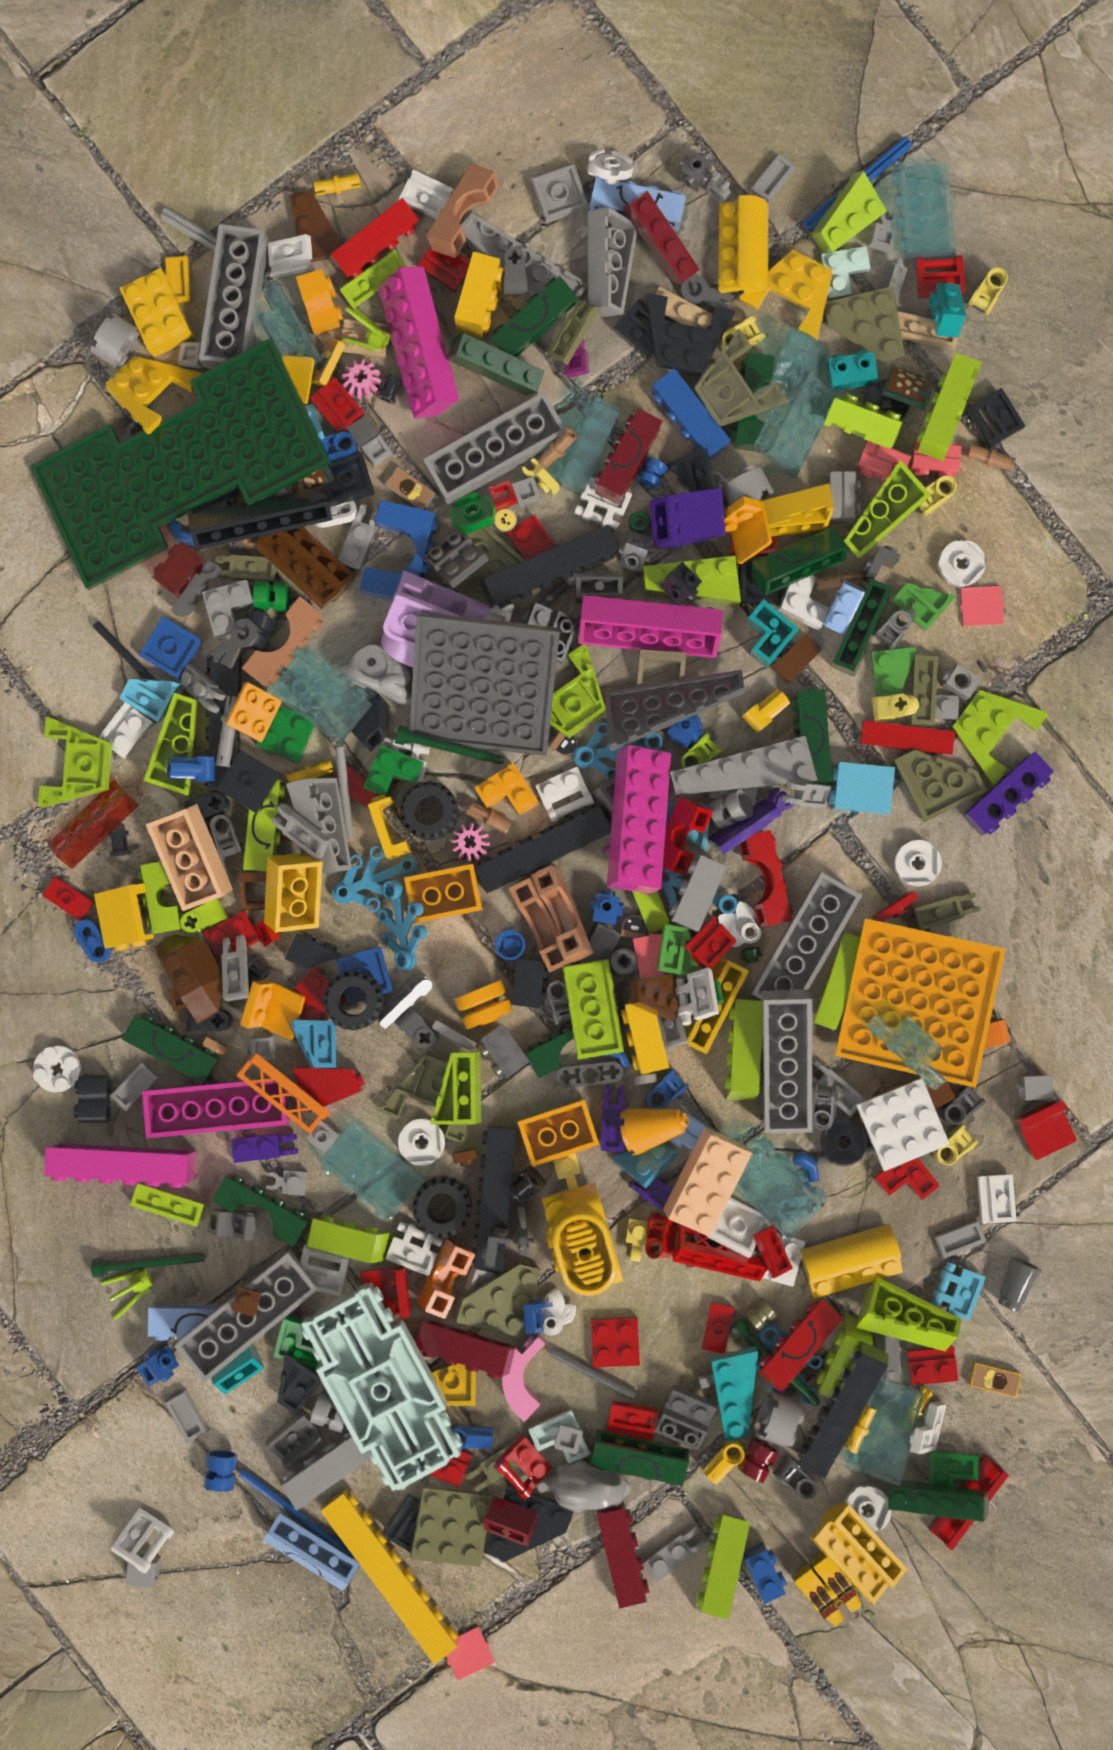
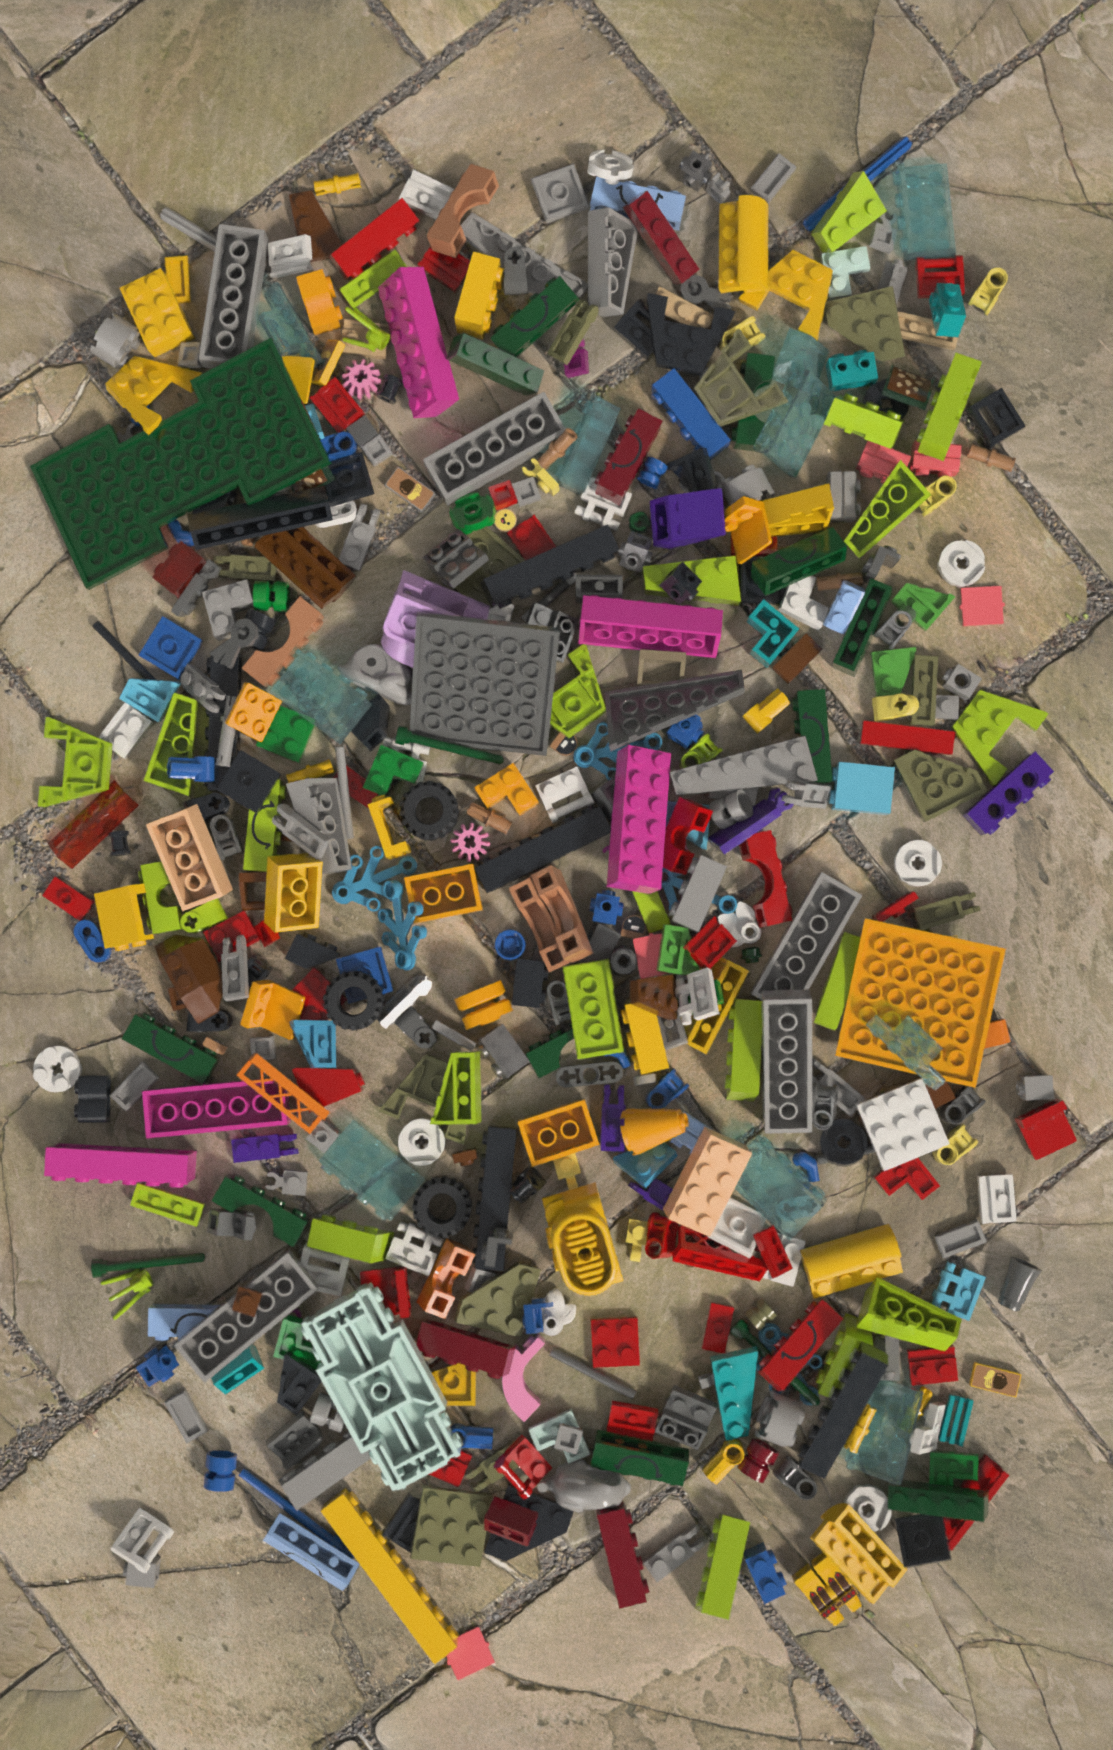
blue arch [359,500,439,601] -> none
dark grey piece [517,1201,534,1256] -> none
none -> black plate [895,1514,952,1568]
none -> teal tile [939,1393,974,1447]

